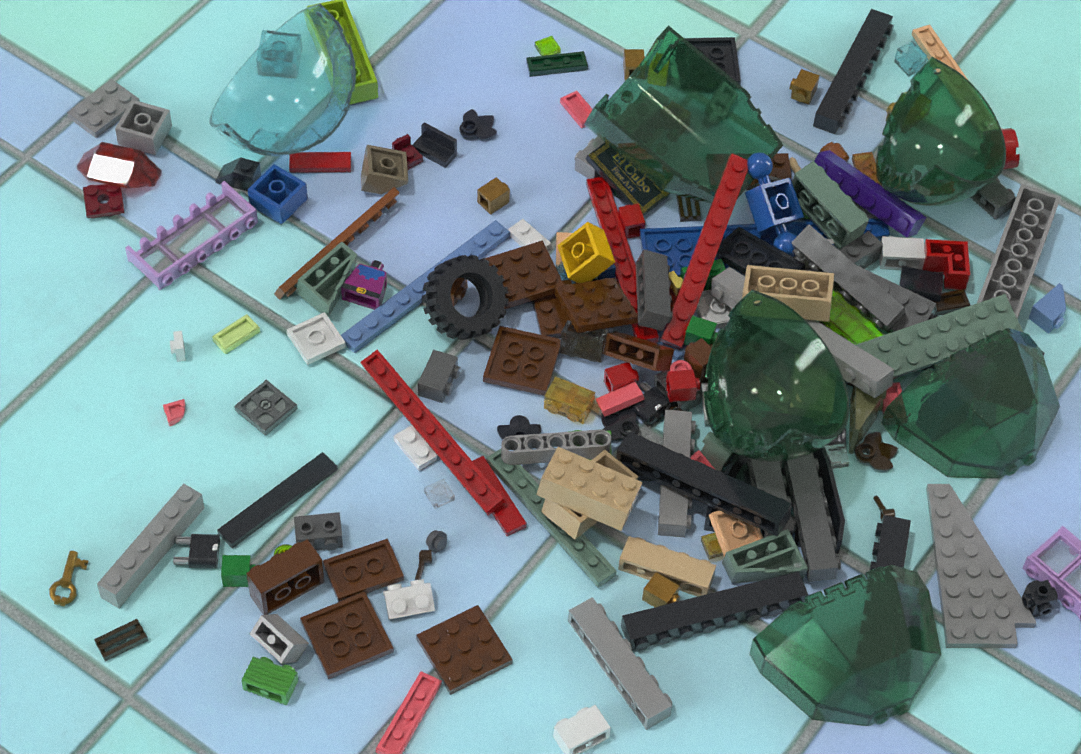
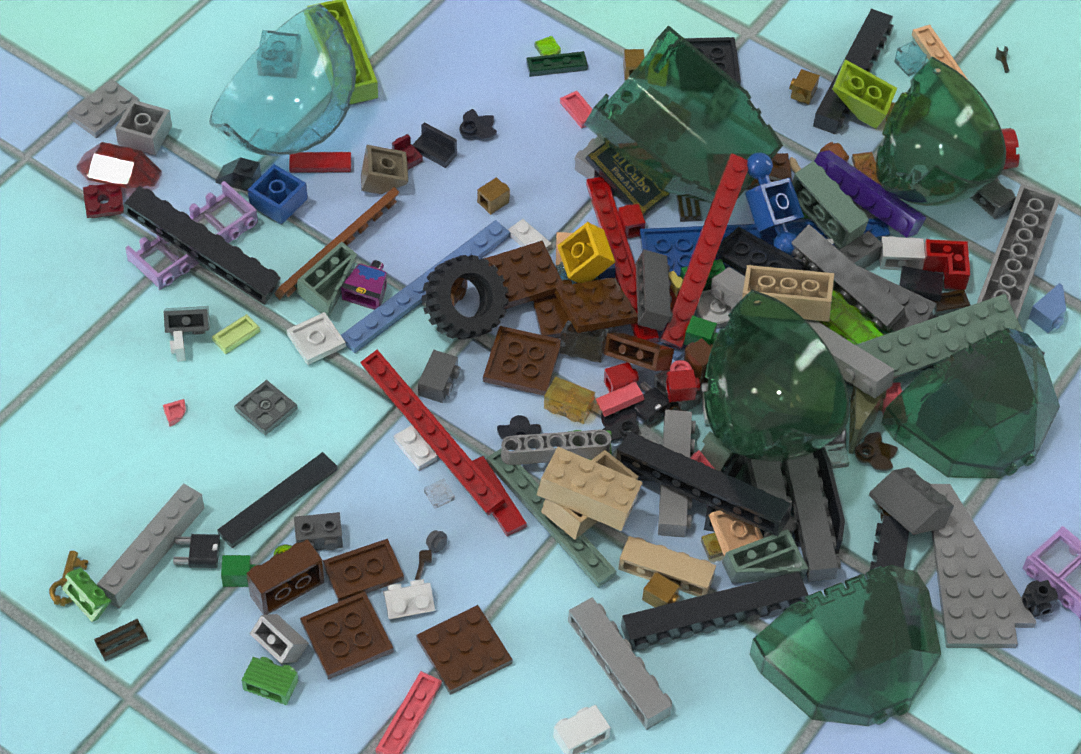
none -> bright green bracket [62,568,111,622]
none -> black brick [124,185,281,305]
none -> dark grey brick [163,306,210,335]
none -> lime slope [832,60,897,129]
none -> dark grey slope [868,467,954,535]
none -> hand [995,46,1010,73]

